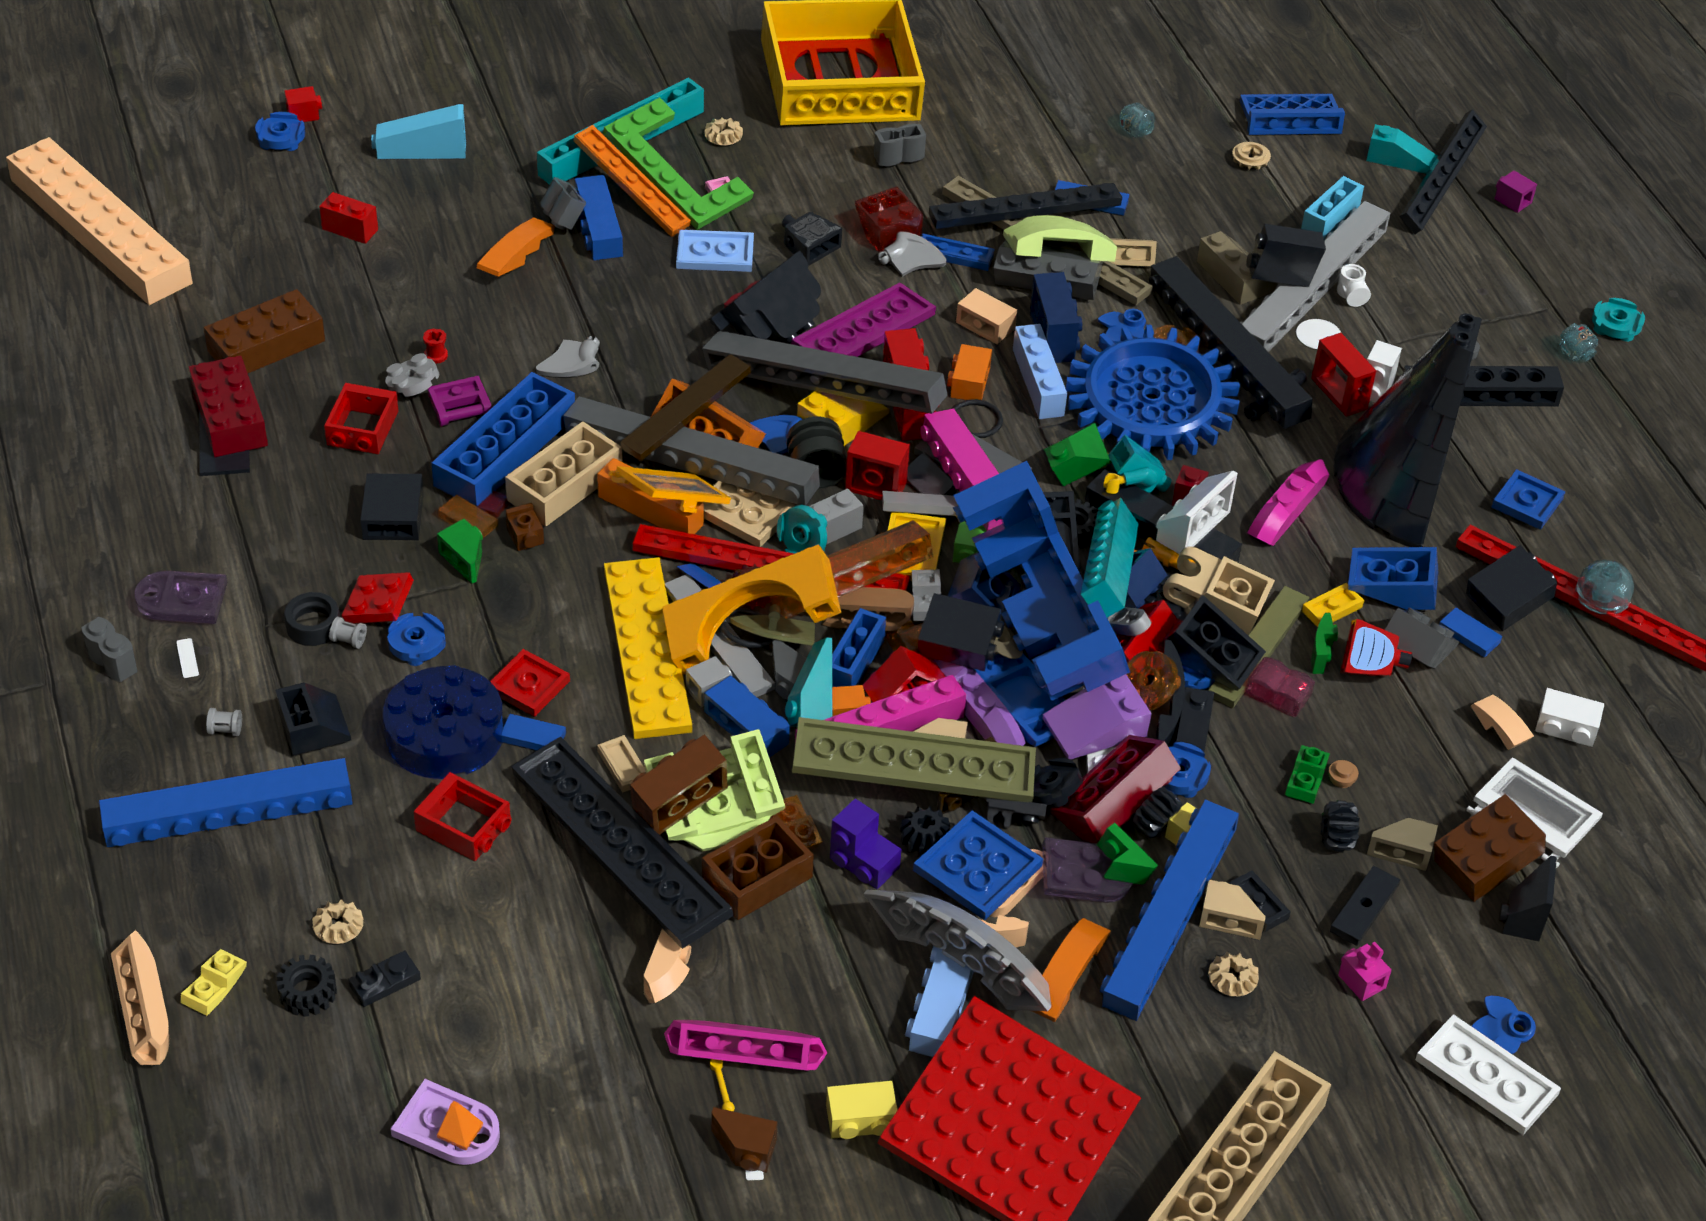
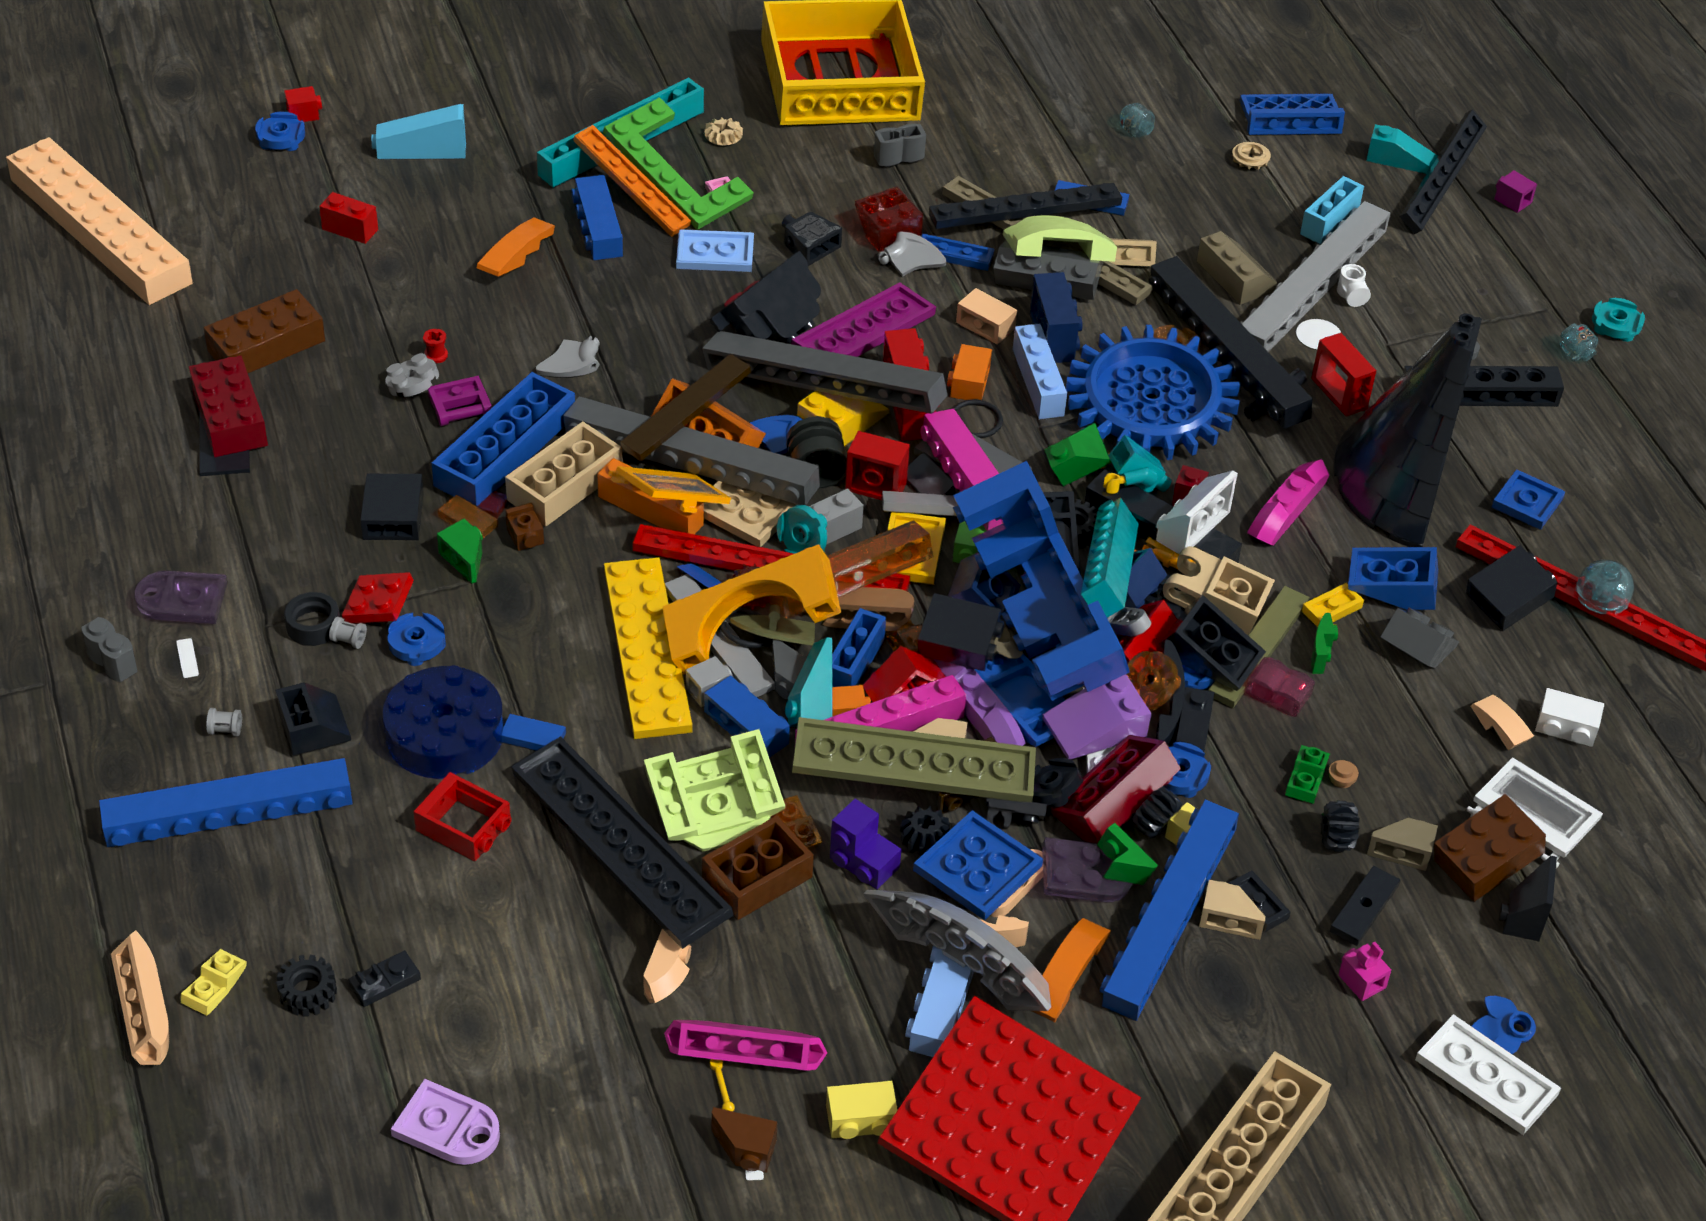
tan gear [312,899,363,944] -> none
red window [324,383,399,454] -> none
orange slope [437,1101,483,1150] -> none
red plate [487,649,570,717] -> none
dark grey brick [540,177,586,230] -> none
tan tile [597,735,646,793] -> none
reddish brown brick [630,734,728,835] -> none
light grey slope [912,569,941,621] -> none
blue plate [1098,309,1146,343] -> none
tan gear [1208,952,1259,996] -> none
black brick [1246,223,1326,287] -> none
torso [1340,619,1412,676] -> none
white brick [1367,340,1402,403] -> none
blue tile [1439,608,1502,658] -> none

